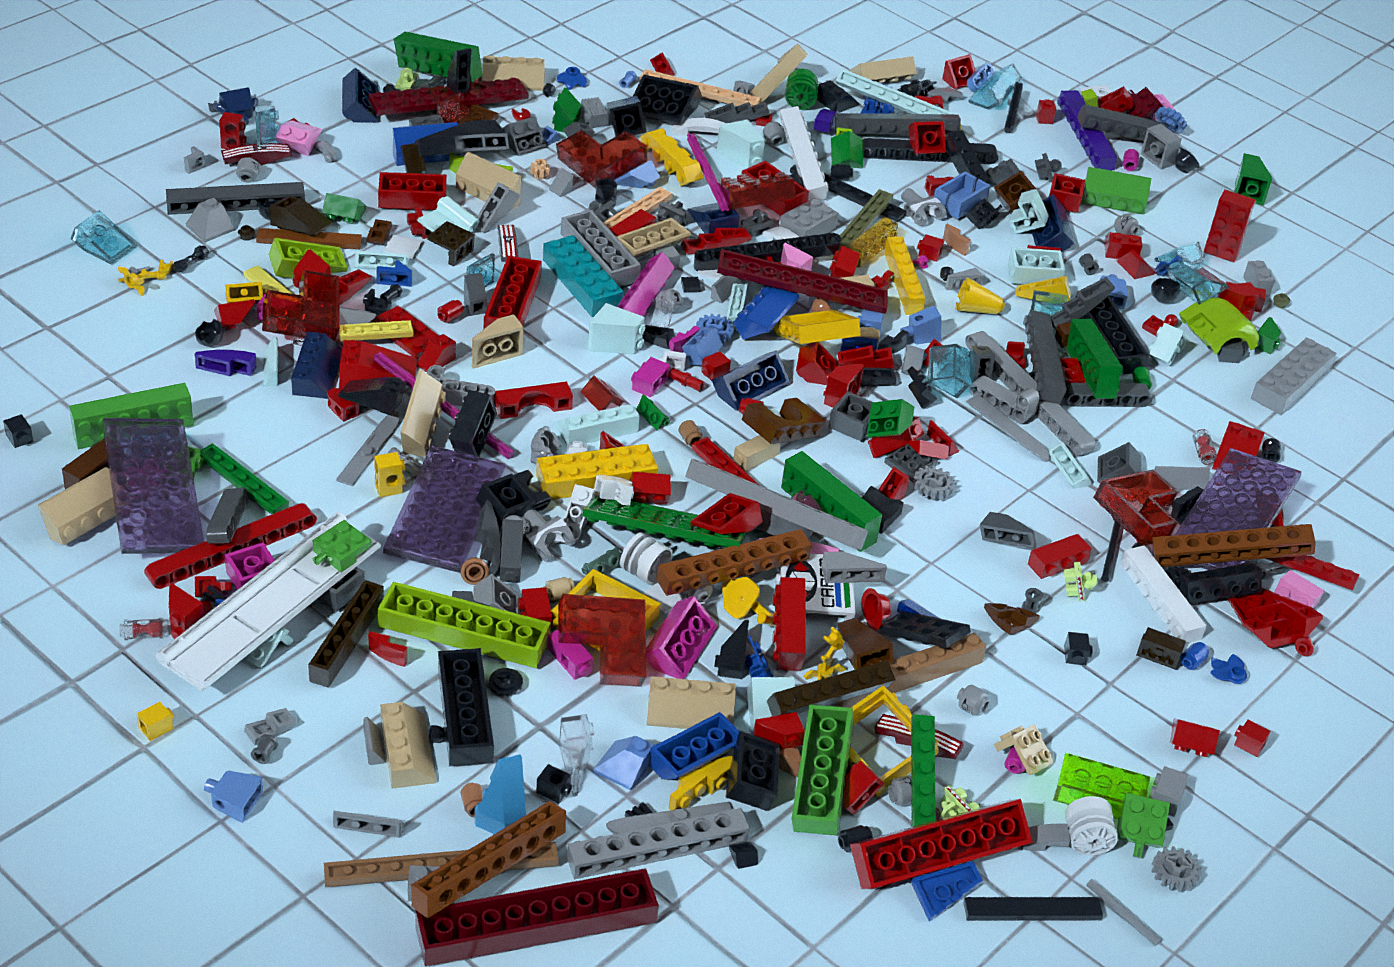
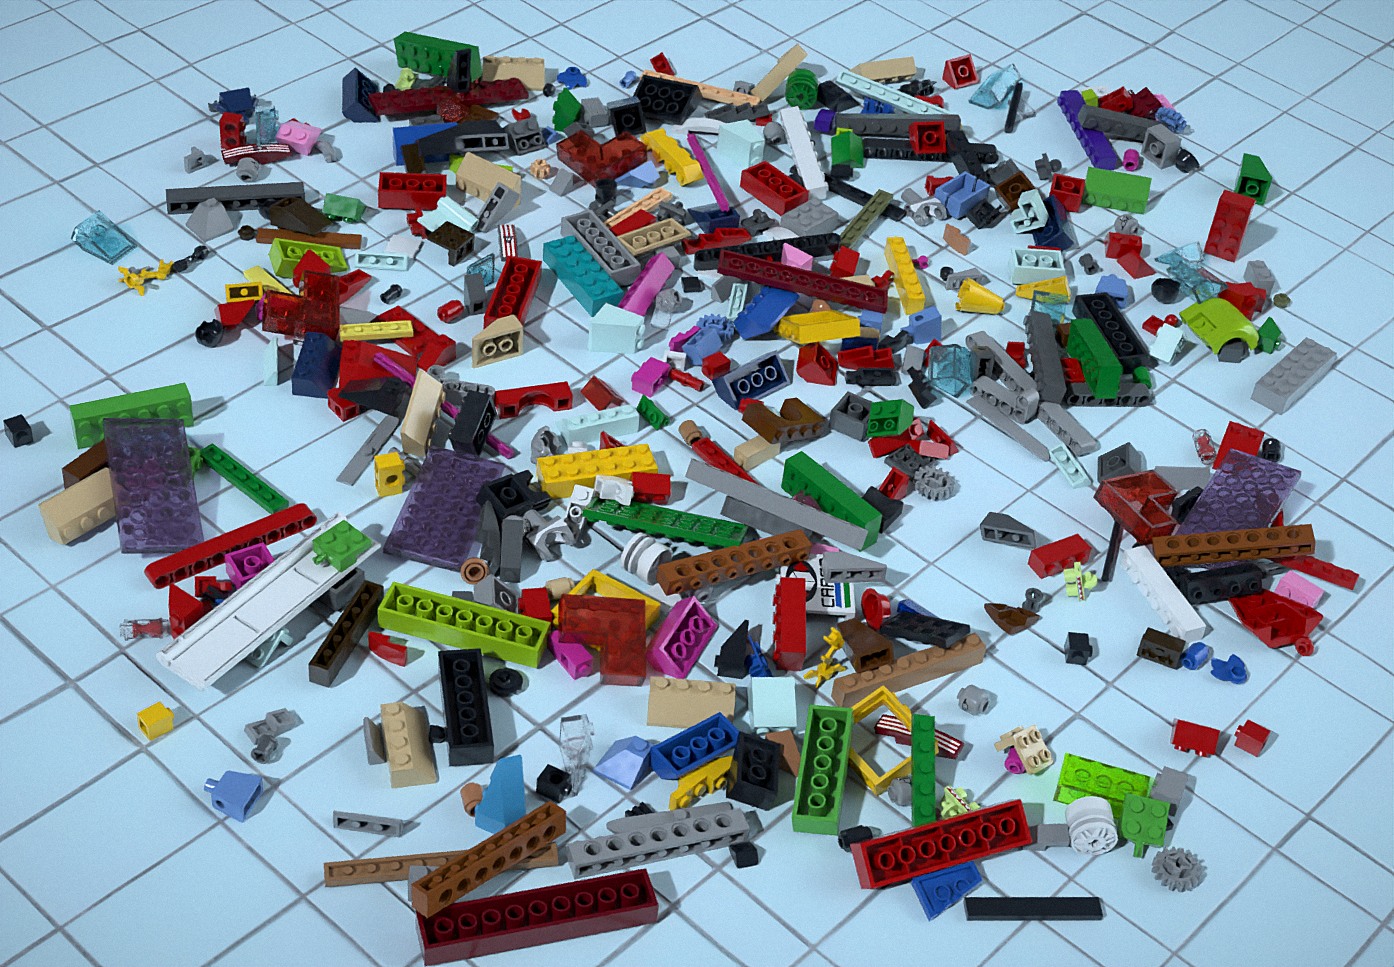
dark purple slope [194,349,257,376] -> none
dark grey beam [206,487,248,545] -> none
black bracket [363,288,392,315] -> none
reddish brown slope [366,219,392,245] -> none
blue slope [376,260,412,287] -> none
sand green hinge [581,547,621,575] -> none
black slope [642,325,675,349] -> none
red slope [691,493,763,534] -> none
clear red piece [718,172,796,210] -> none
yellow piece [722,577,775,627] -> none
red slope [753,712,805,749] -> none
dark brown brick [766,661,895,716] -> none
red slope [823,364,864,408] -> none
red slope [844,760,885,815] -> none
clear yellow brick [848,217,898,268] -> none
red brick [917,234,944,262] -> none
light grey slope [928,88,963,101] -> none
medium blue beam [967,63,994,91] -> none
red brick [1036,99,1056,124] -> none
dark grey slope [1050,277,1115,330] -> none
light grey bar [1086,879,1161,946] -> none
blue plate [1155,255,1183,276] -> none

